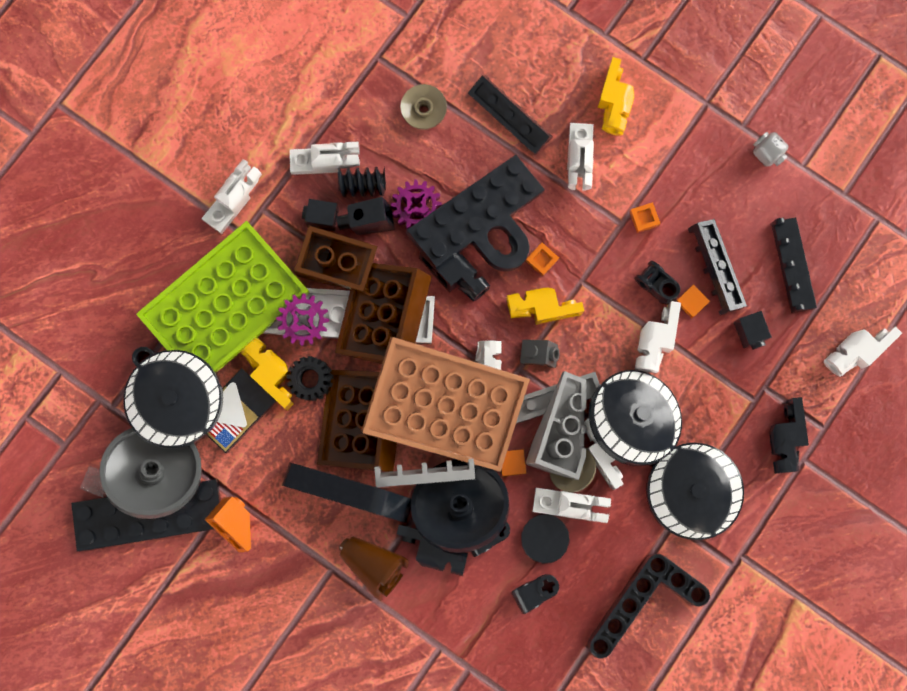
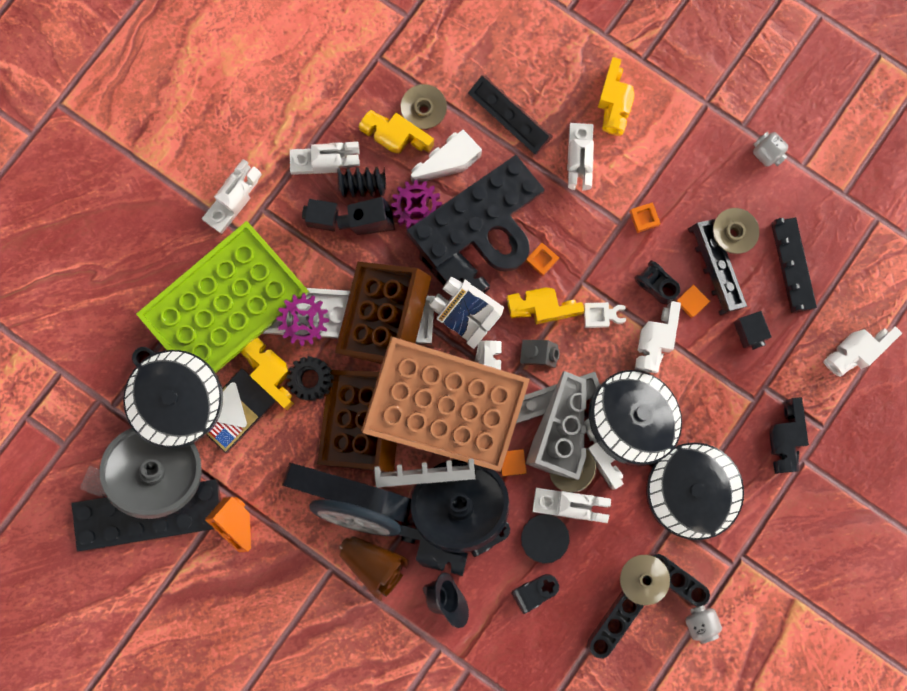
reddish brown slope [294,226,378,292] -> none
none -> wedge [309,500,401,536]
none -> yellow plate [359,110,434,154]
none -> white slope [411,130,482,184]
none -> black piece [423,572,469,628]
none -> white hips [429,277,504,349]
none -> white plate [584,302,626,328]
none -> dark tan dish [620,555,670,605]
none -> light grey head [685,606,722,644]
none -> dark tan dish [713,208,759,254]

